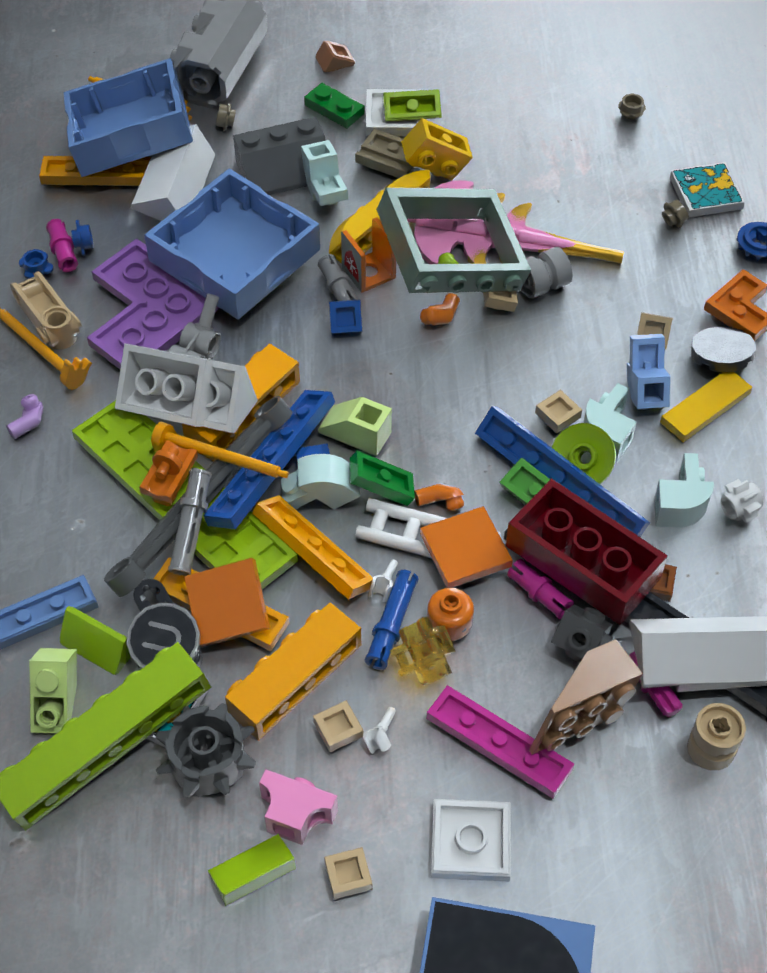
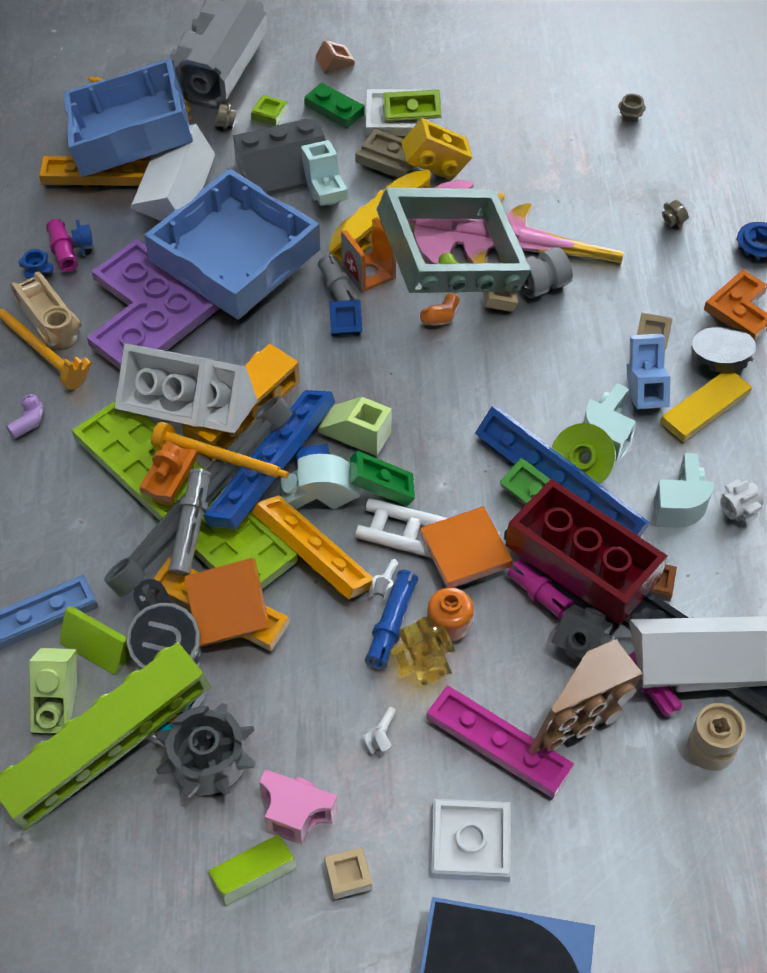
light grey beam [168,293,221,359] -> none
light orange brick [225,602,362,741] -> none
tan plate [313,700,364,752] -> none
orange arm [414,484,464,510] -> none
tan plate [535,389,582,433] -> none
tile [669,162,745,218] -> none
none -> lime tile [251,95,288,126]

